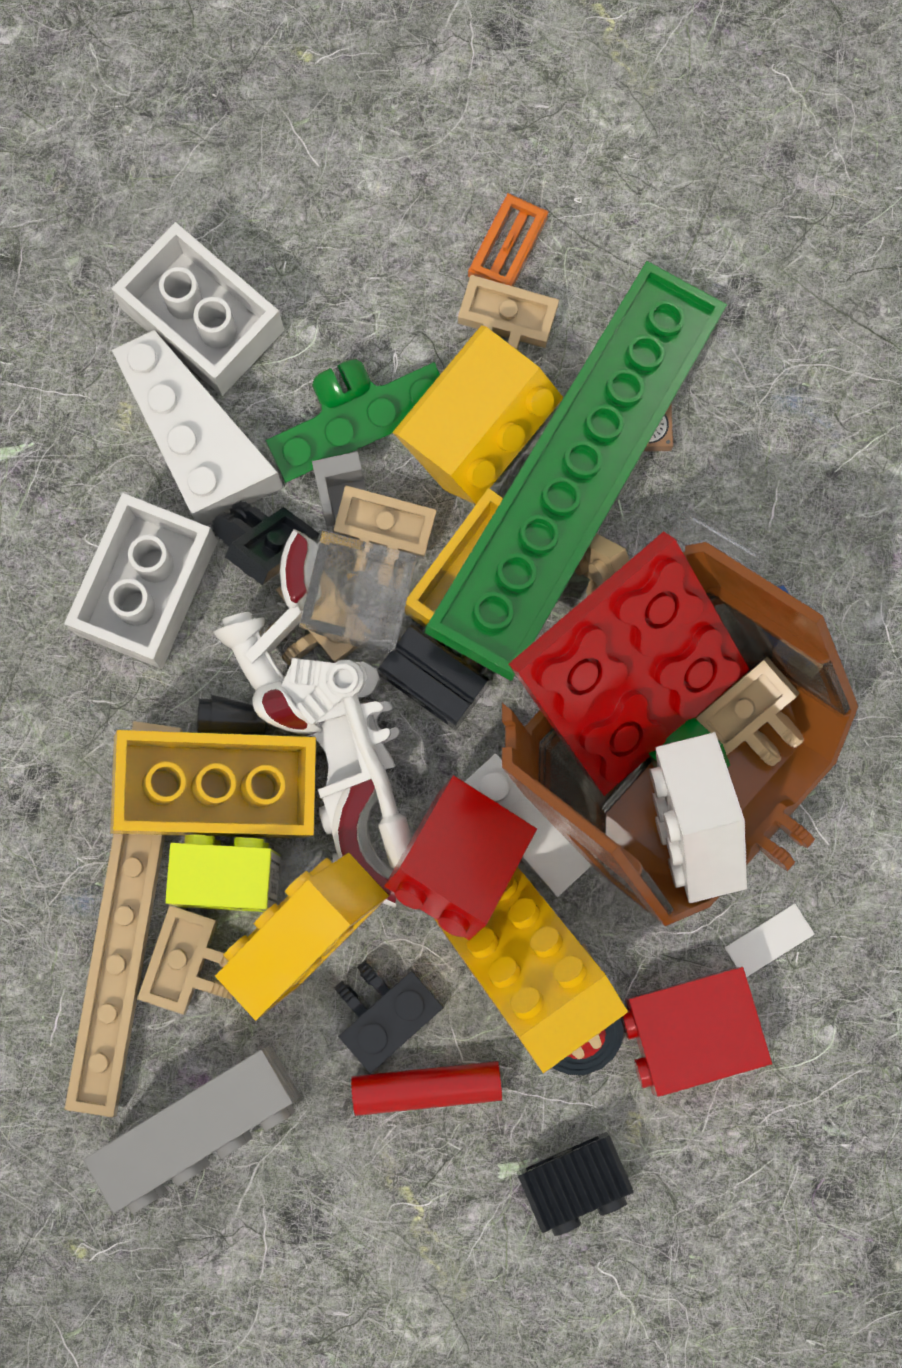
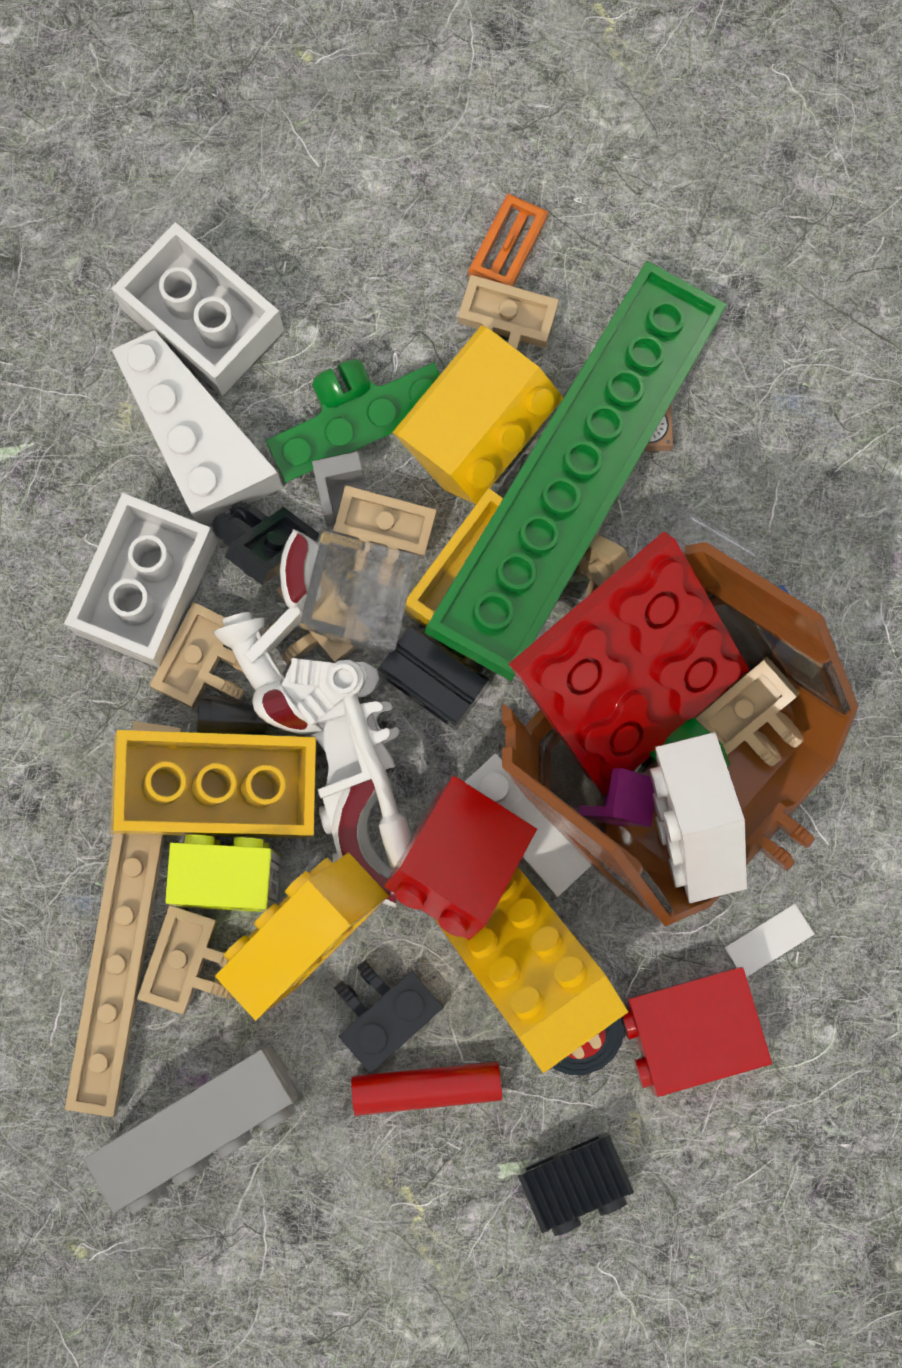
none -> tan hinge [149,602,245,709]
none -> magenta panel [578,768,655,827]

